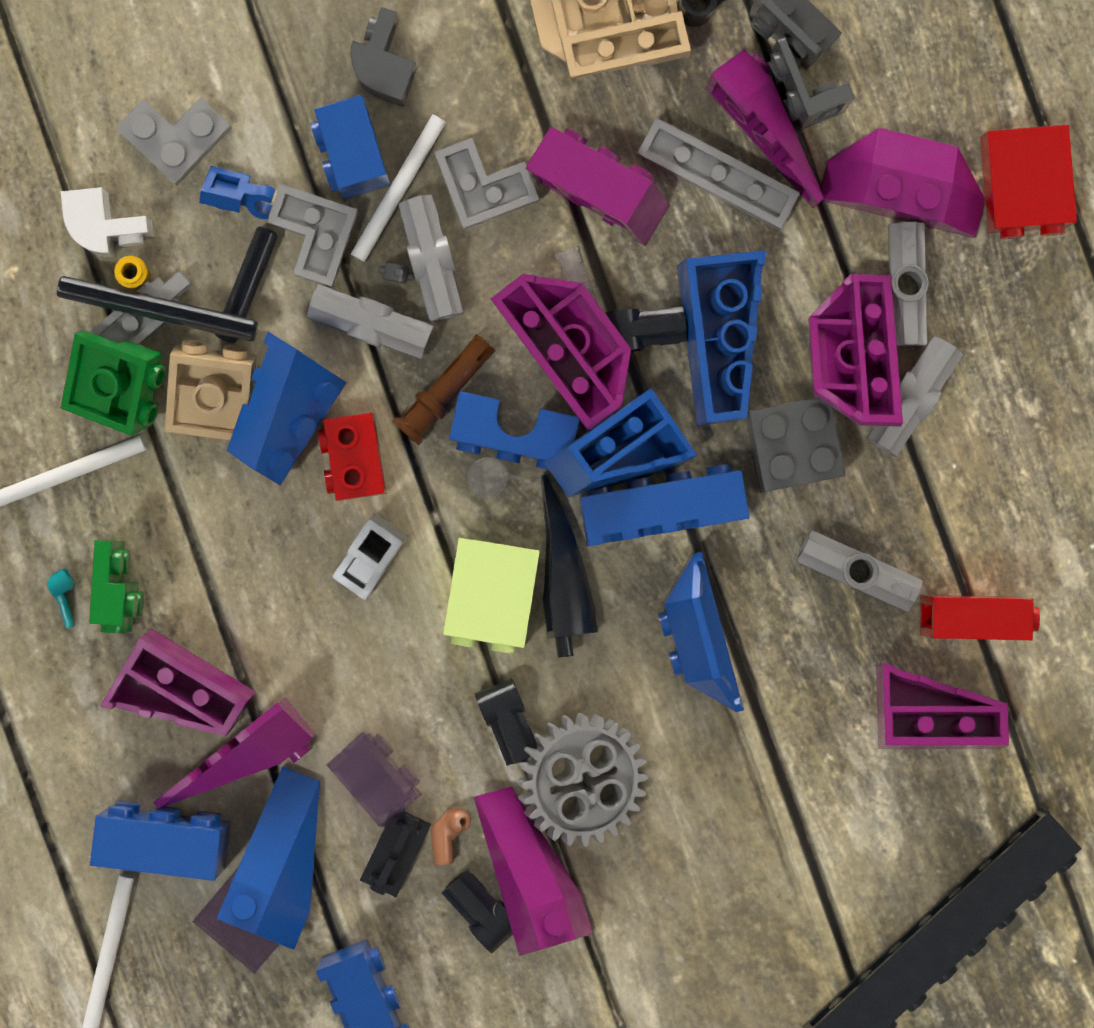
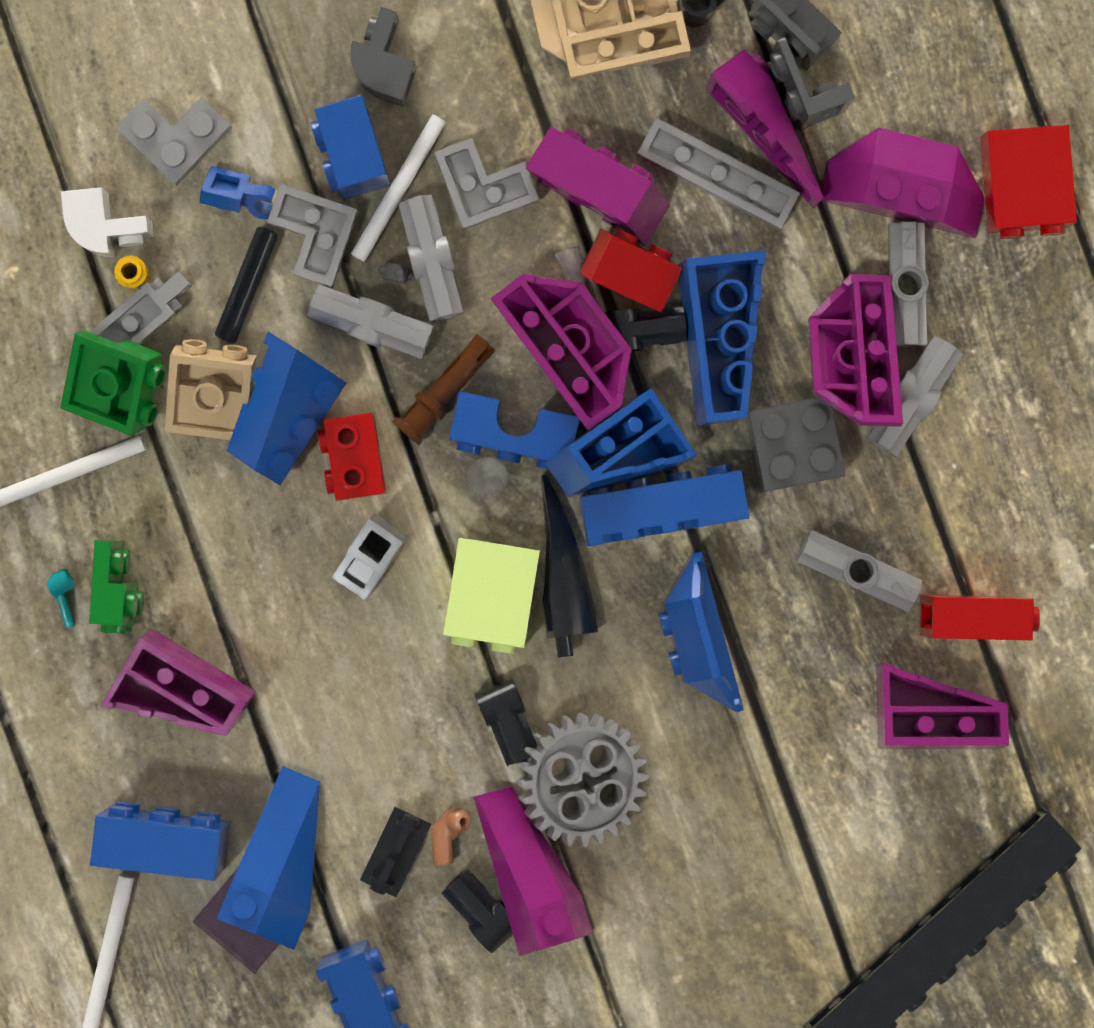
black axle [57,276,258,342] -> none
magenta wedge [153,697,316,809] -> none
clear purple brick [326,732,423,827] -> none
none -> red brick [579,227,682,312]

